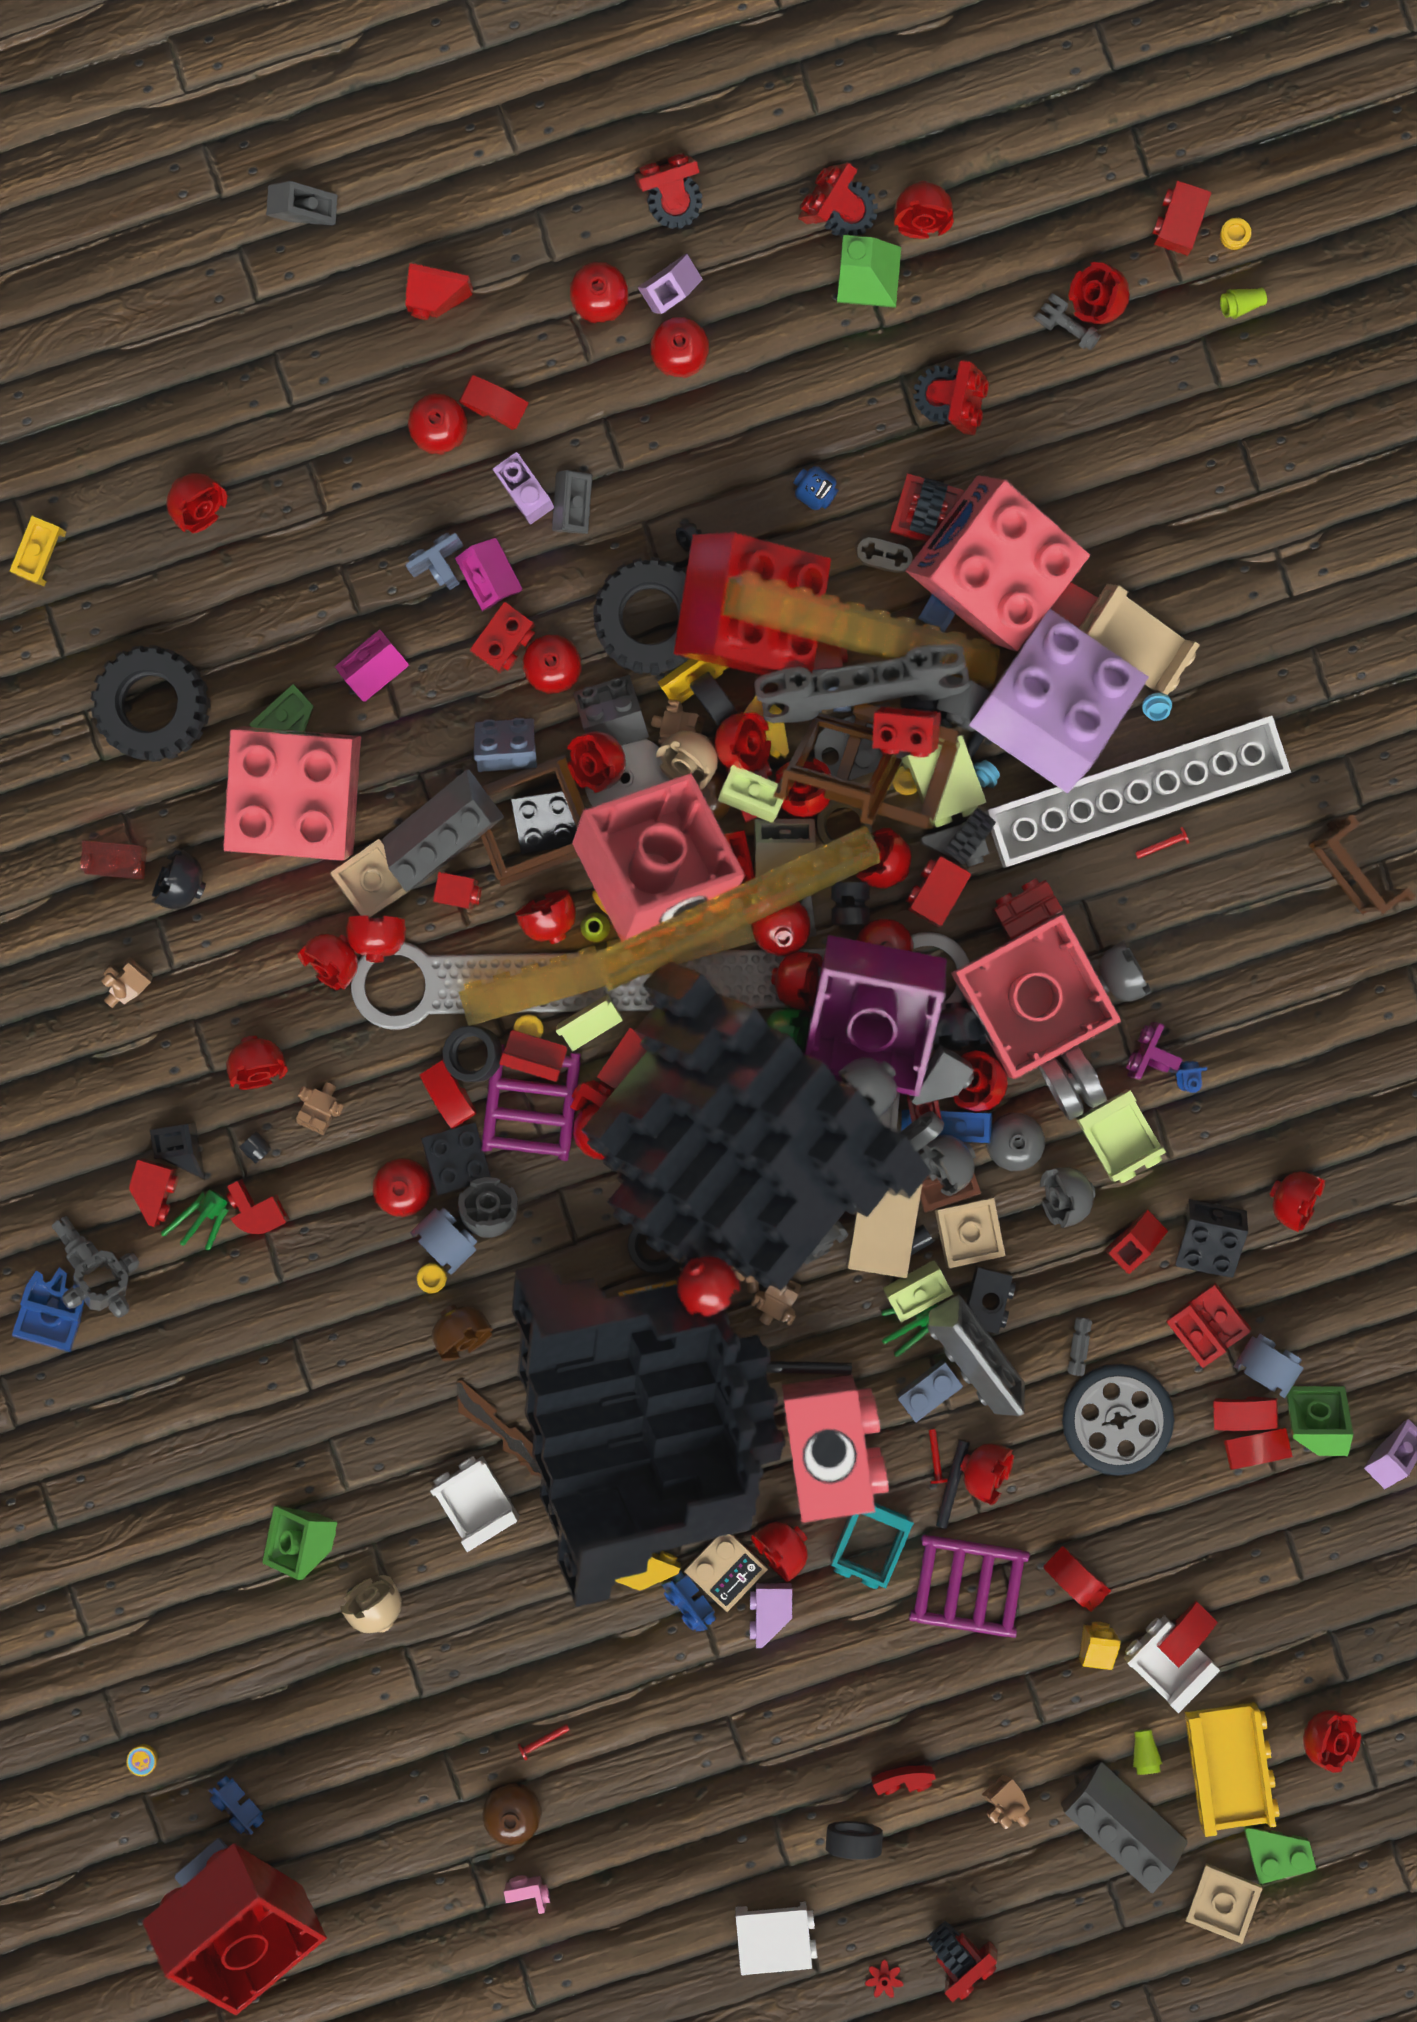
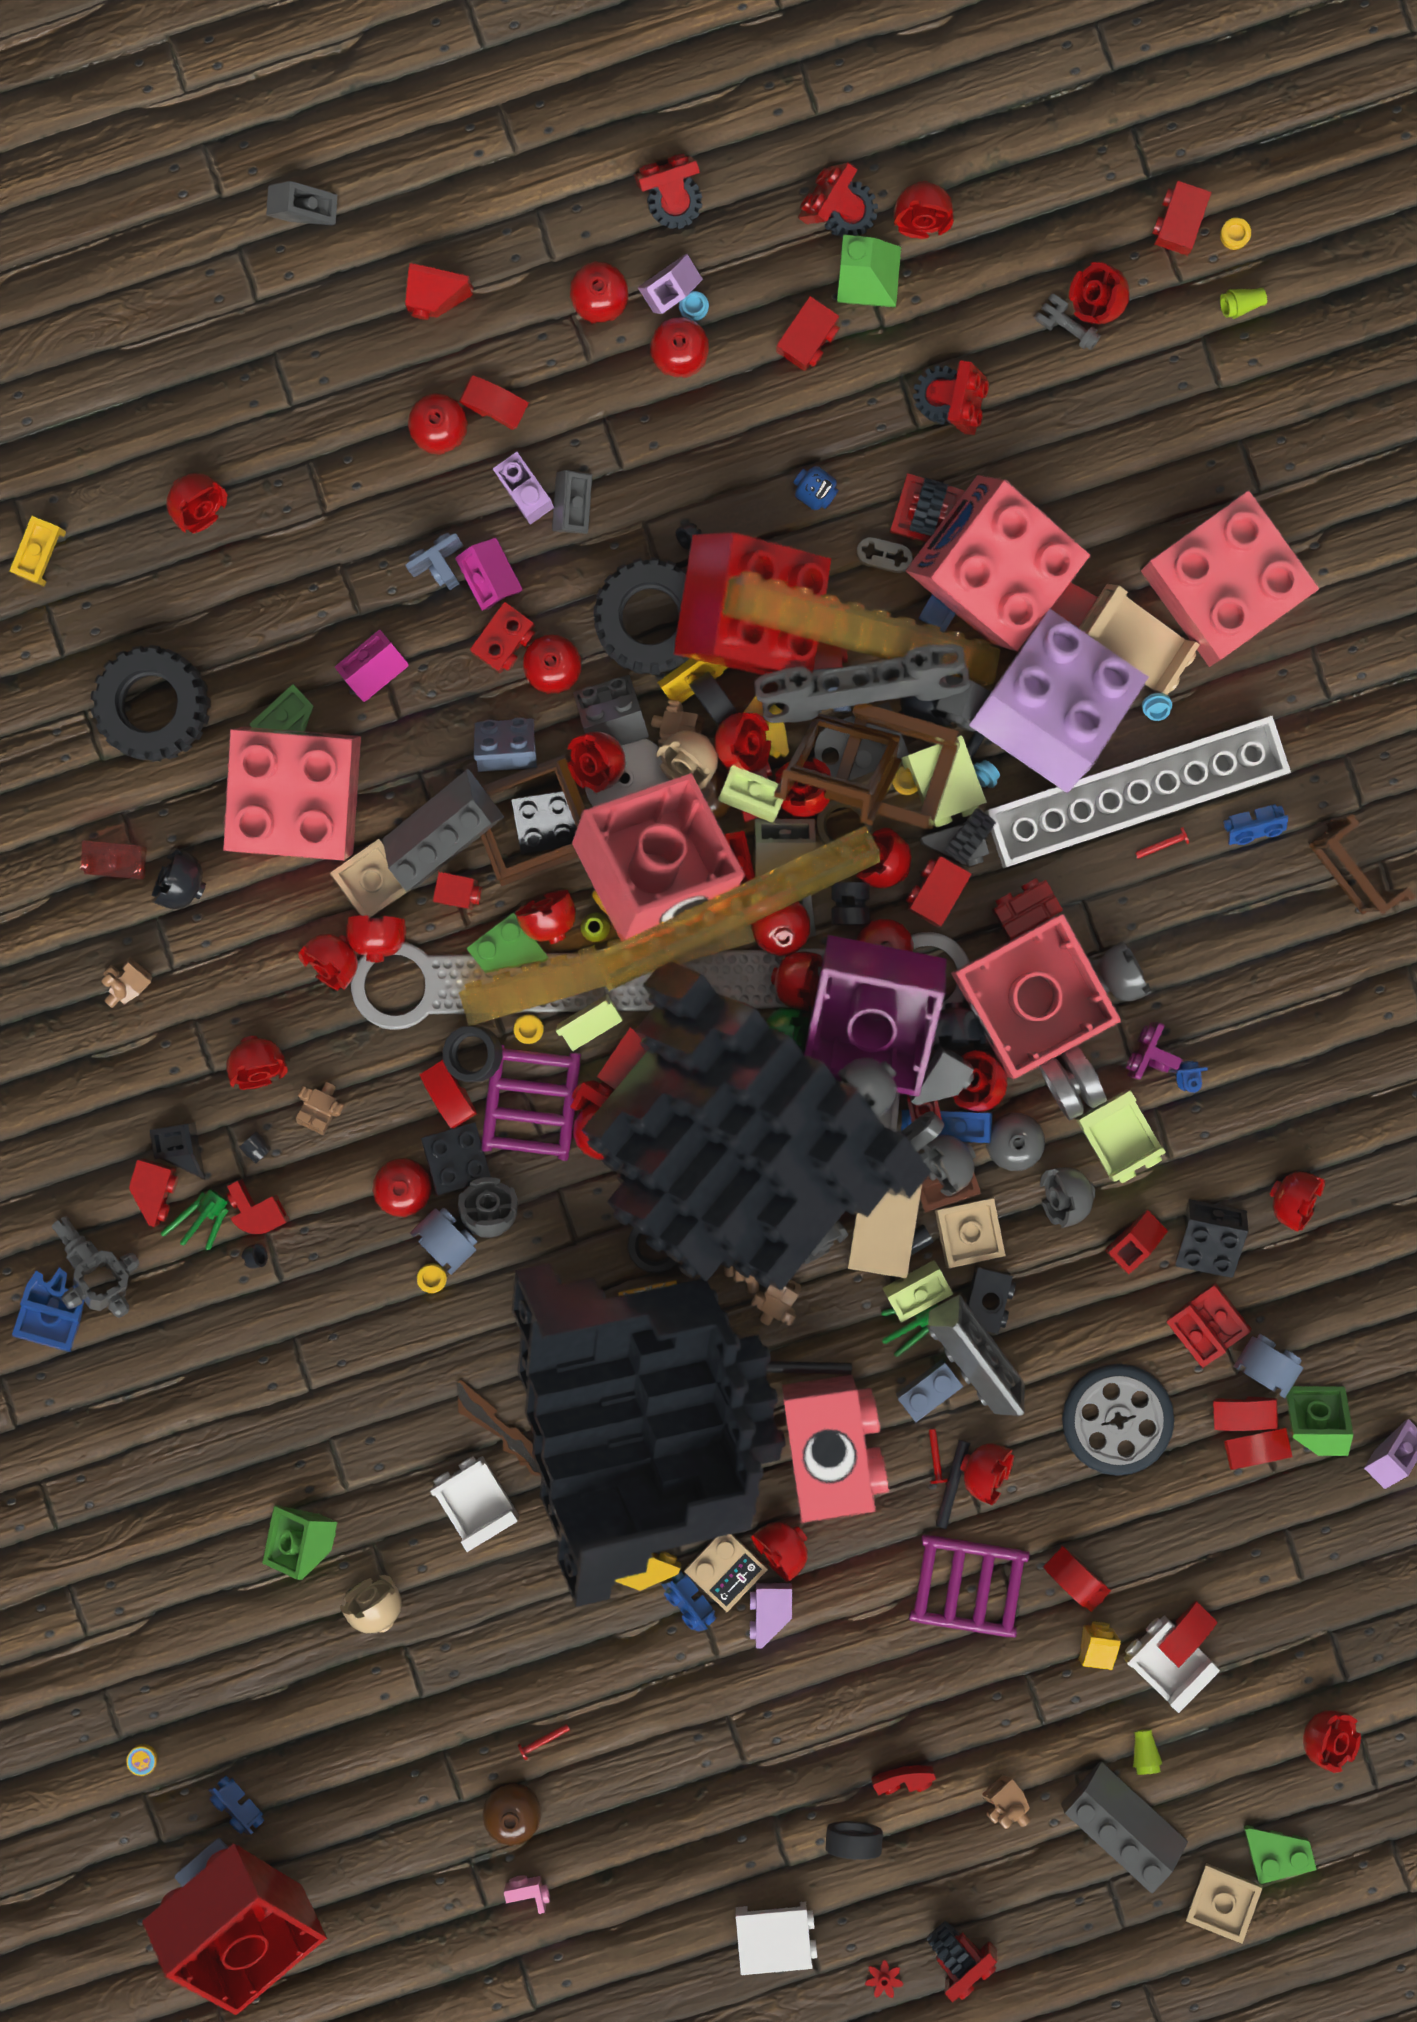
reddish brown cylinder [432,1305,493,1361] -> none
red panel [499,1030,567,1082] -> none
red cylinder [678,1256,740,1316] -> none
teal window [830,1502,914,1589] -> none
red brick [872,706,941,757] -> none
dark grey axle [1068,1317,1092,1376] -> none
yellow panel [1185,1703,1279,1837] -> none
none -> black hinge [241,1244,268,1269]
none -> bright green wing [466,912,549,973]
none -> medium azure plate [679,291,709,321]
none -> red brick [776,296,841,371]
none -> coral brick [1141,491,1319,667]
none -> blue hinge [1224,804,1288,845]

